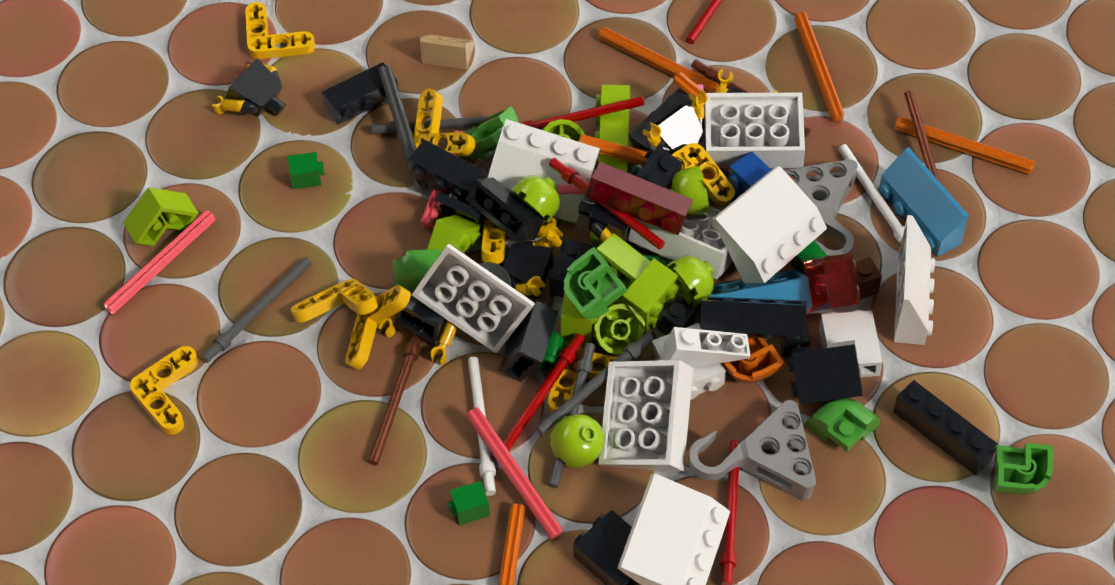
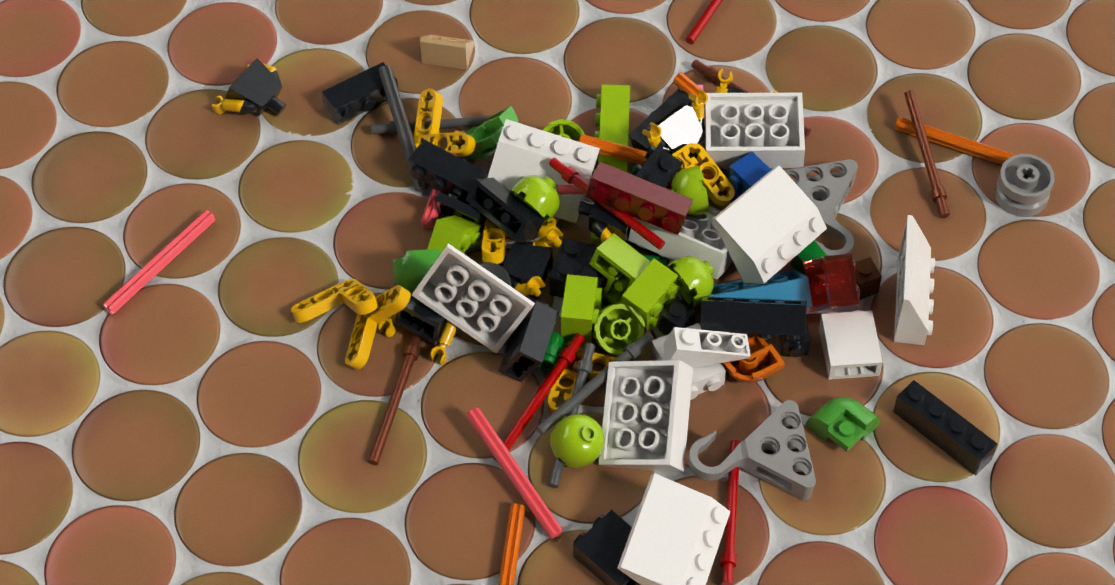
lime brick [123,187,199,246] -> none
yellow beam [130,346,198,435] -> none
dark grey bar [201,257,312,363] -> none
yellow beam [245,2,315,59] -> none
green brick [288,152,325,189] -> none
green brick [447,481,490,525] -> none
white bar [468,357,496,496] -> none
red bar [522,96,645,130] -> none
bright green brick [563,247,628,319] -> none
orange axle [598,27,719,93] -> none
black brick [788,340,863,404] -> none
orange axle [794,12,844,122] -> none
white bar [838,144,905,244] -> none
dark azure slope [879,147,969,257] -> none
bright green brick [993,443,1053,495] -> none
none -> light grey wheel [995,154,1055,217]

